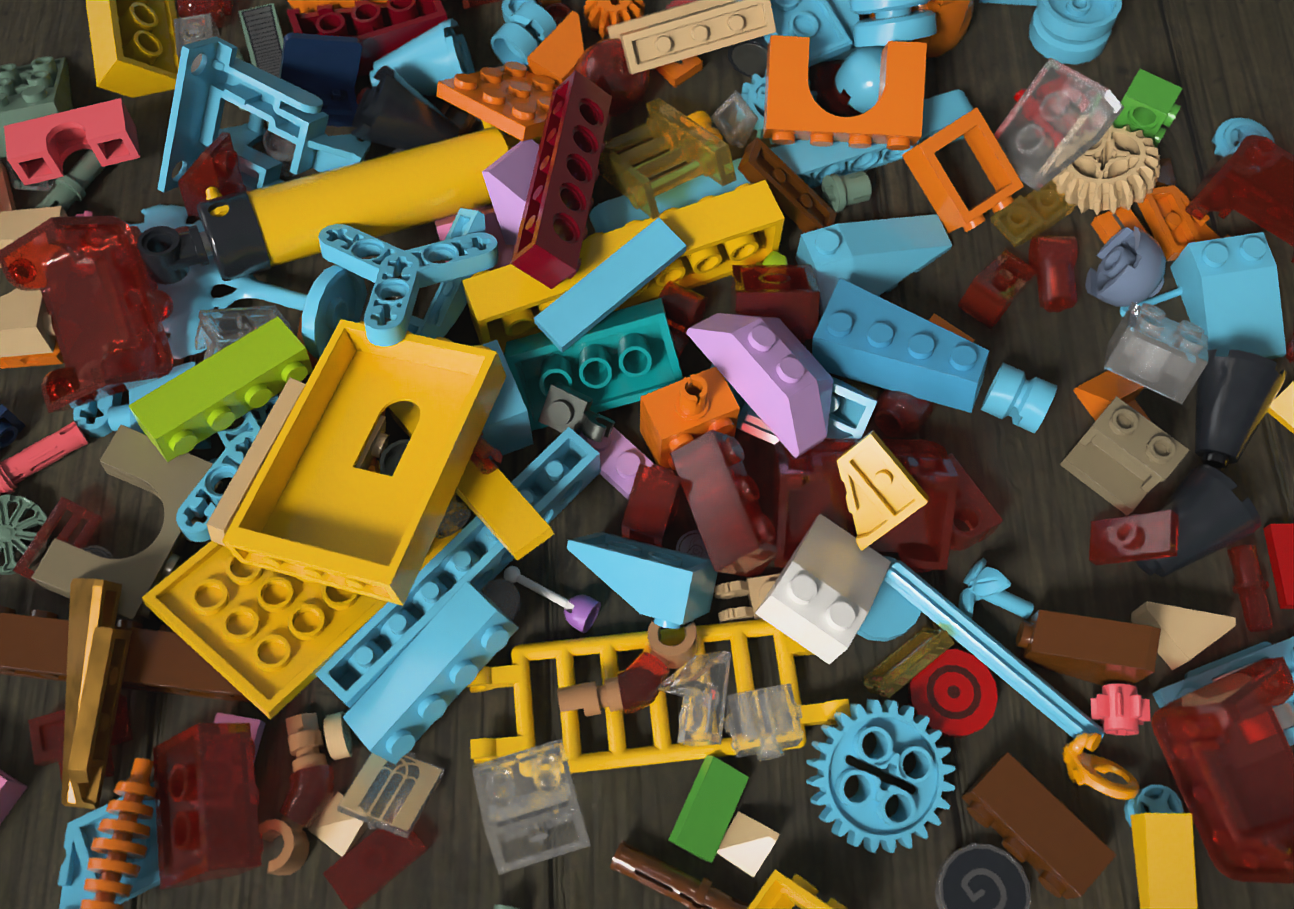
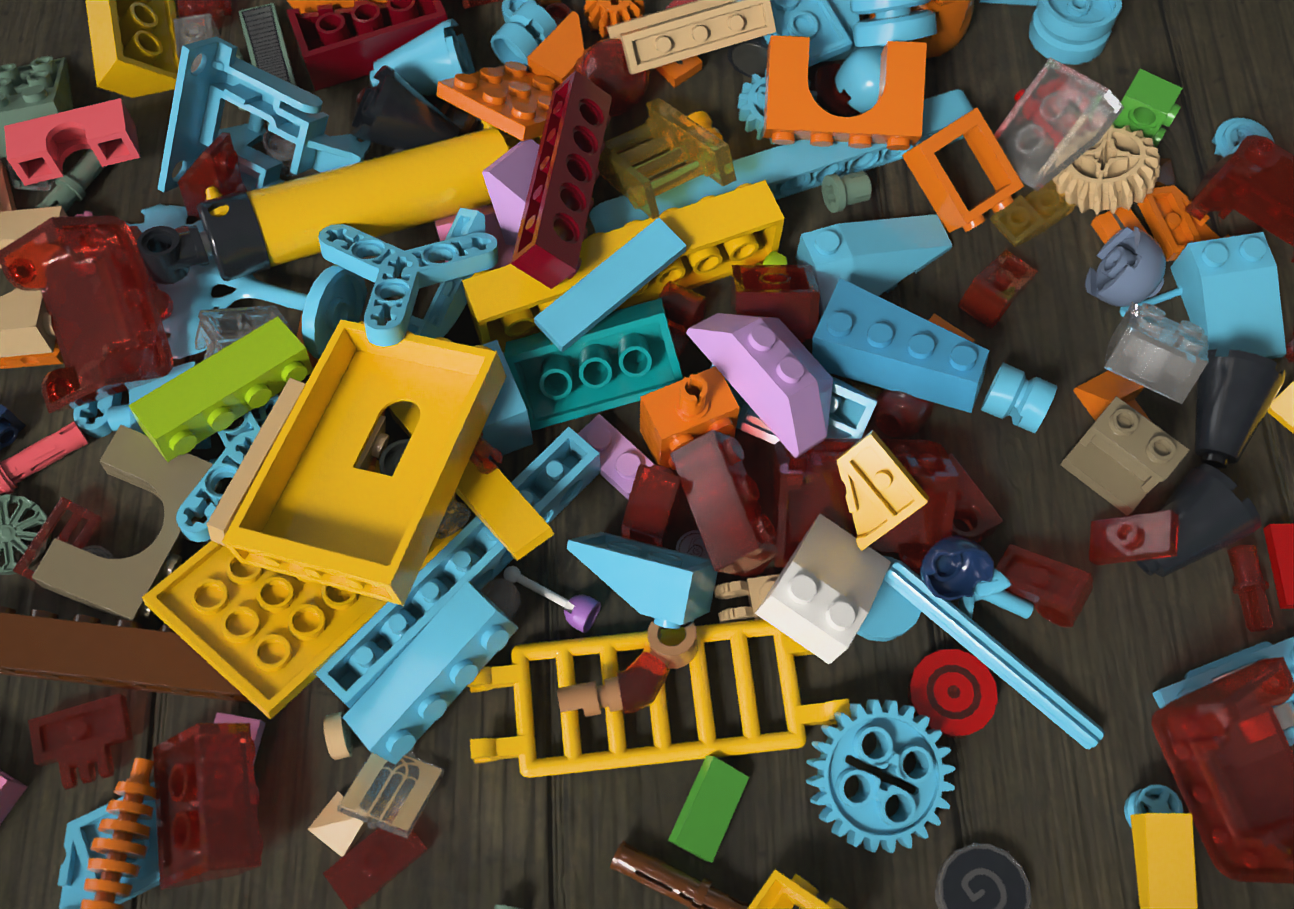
pearl gold wedge [61,578,132,810] -> none
medium nougat piece [252,713,335,876] -> none
dark blue bracket [279,33,362,127] -> none
clear slope [472,738,591,875] -> none
pearl dark grey plate [538,382,615,443] -> none
clear slope [657,651,731,746] -> none
clear slope [710,91,758,148] -> none
tan slope [717,811,780,878] -> none
clear head [723,683,803,761] -> none
reddish brown plate [738,138,837,233] -> none
clear yellow tile [862,627,954,698] -> none
reddish brown brick [961,752,1116,900] -> none
reddish brown slope [1016,610,1161,686] -> none
clear red piece [1028,235,1078,312] -> none
light orange piece [1062,732,1140,800] -> none
coral gear [1091,684,1151,736] -> none
tan slope [1131,601,1236,670] -> none
none -> dark blue hair [920,535,994,601]
none -> clear red plate [996,544,1093,628]

